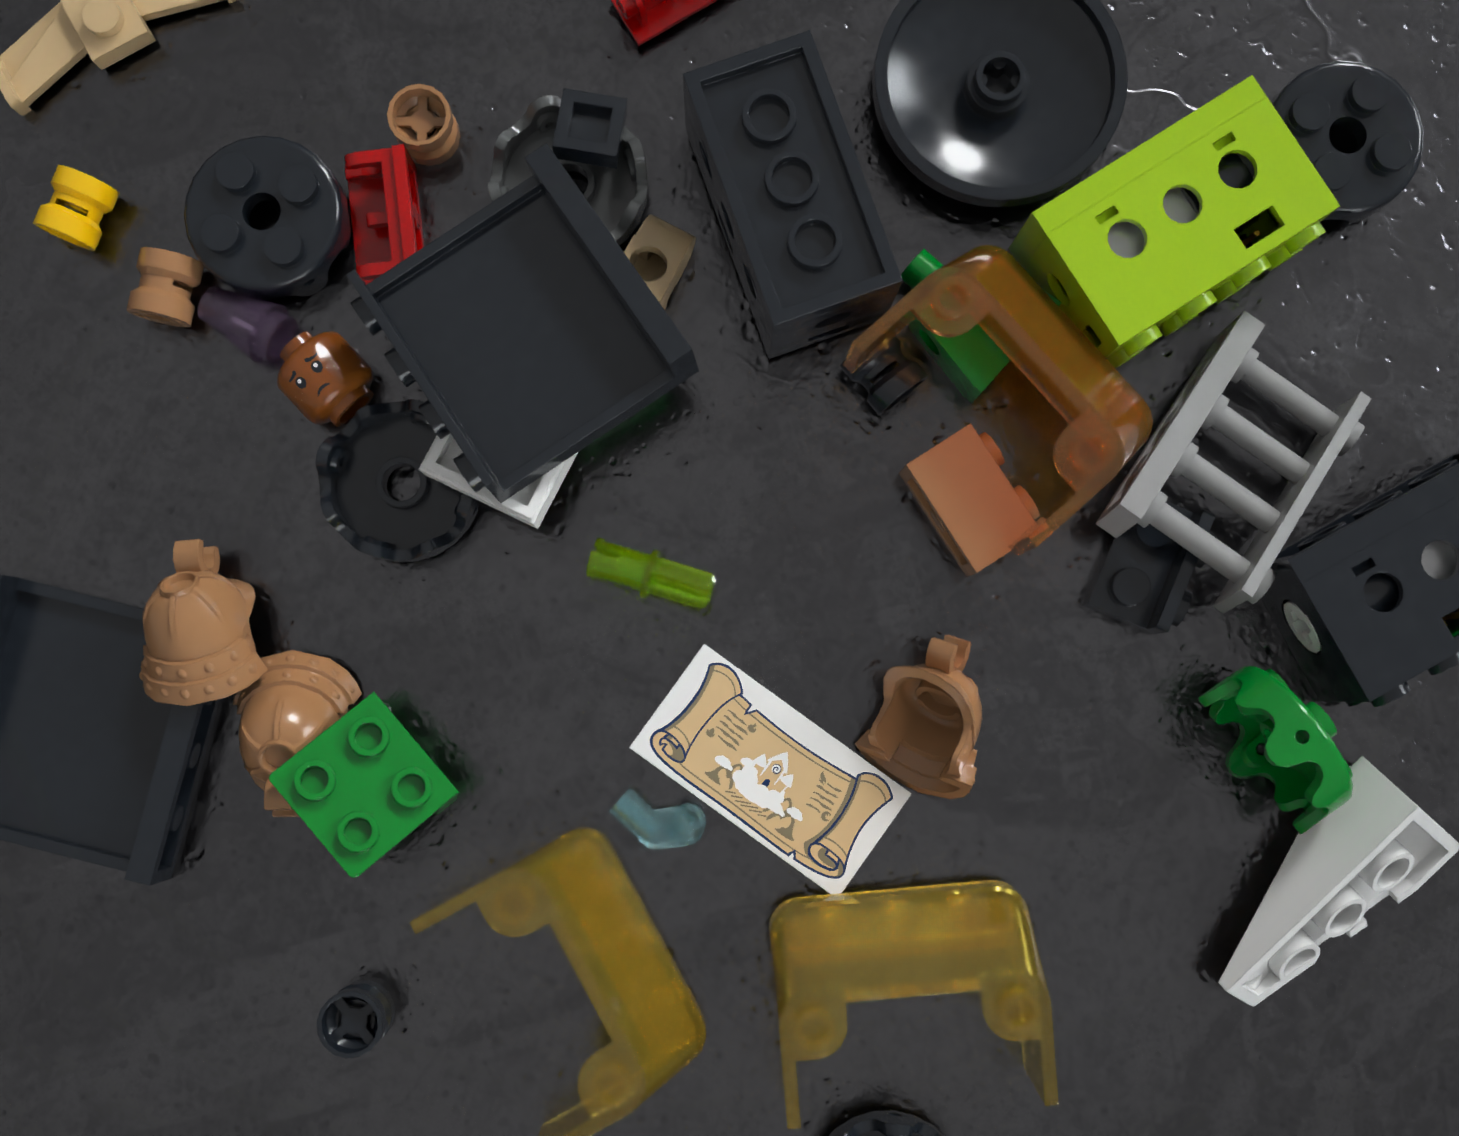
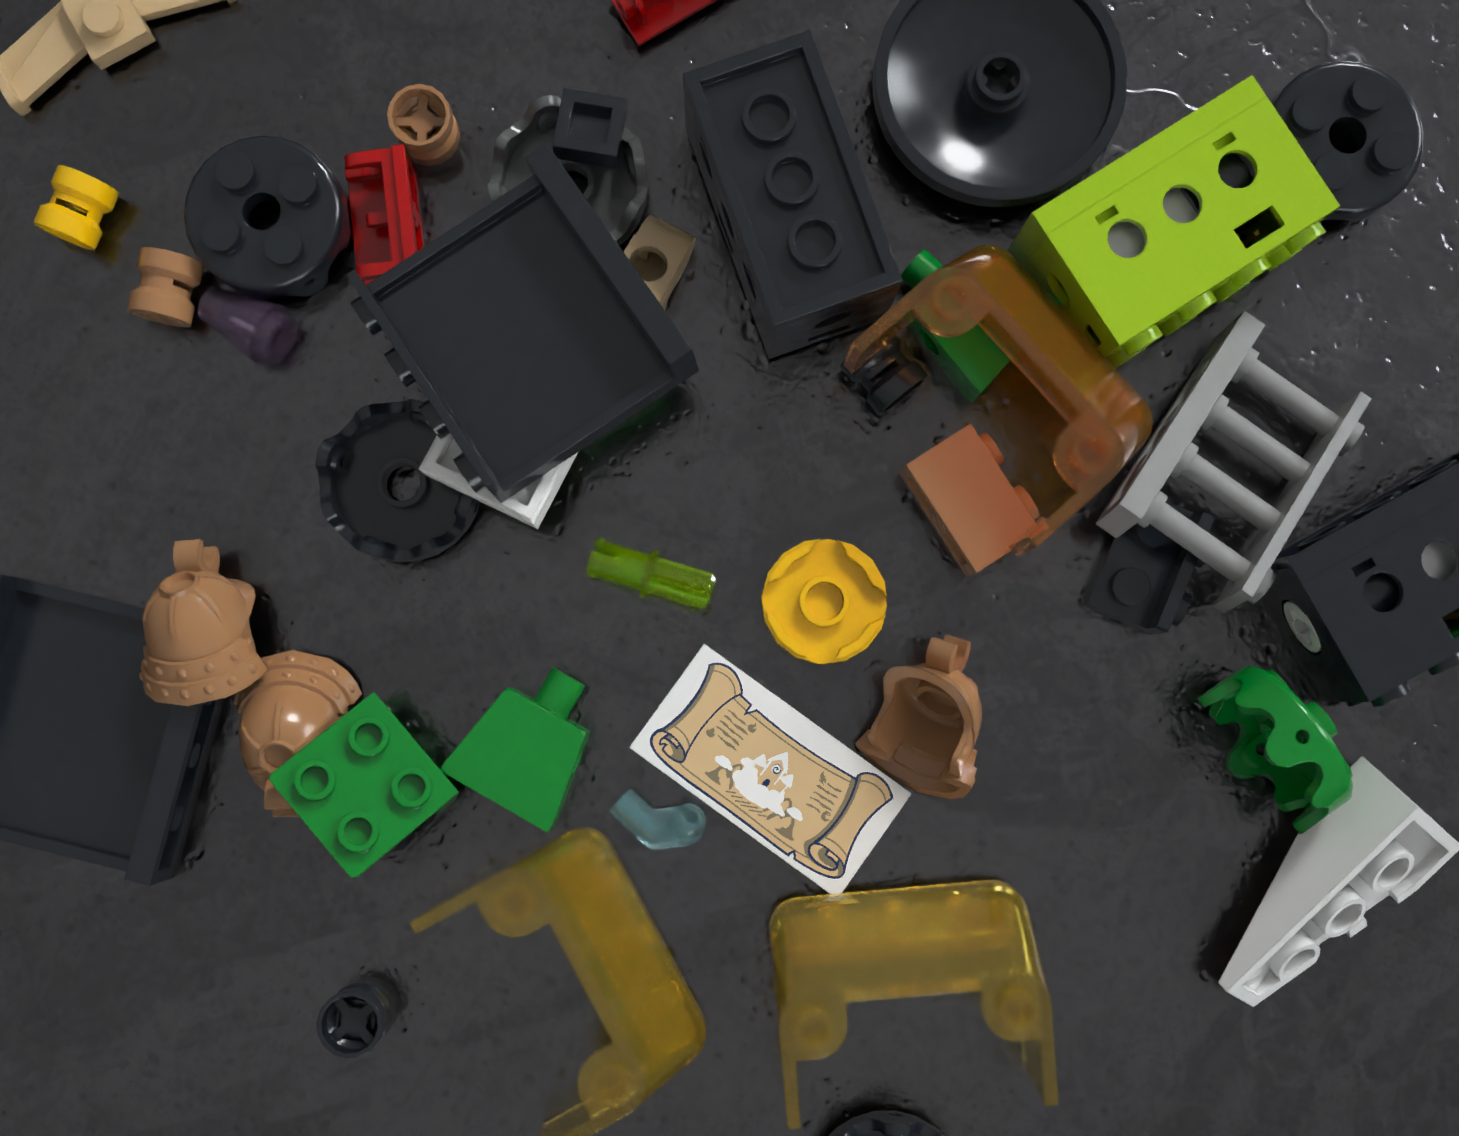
dark orange head [277,331,374,427] -> none
none -> green torso [440,667,591,833]
none -> yellow tile [761,539,887,664]

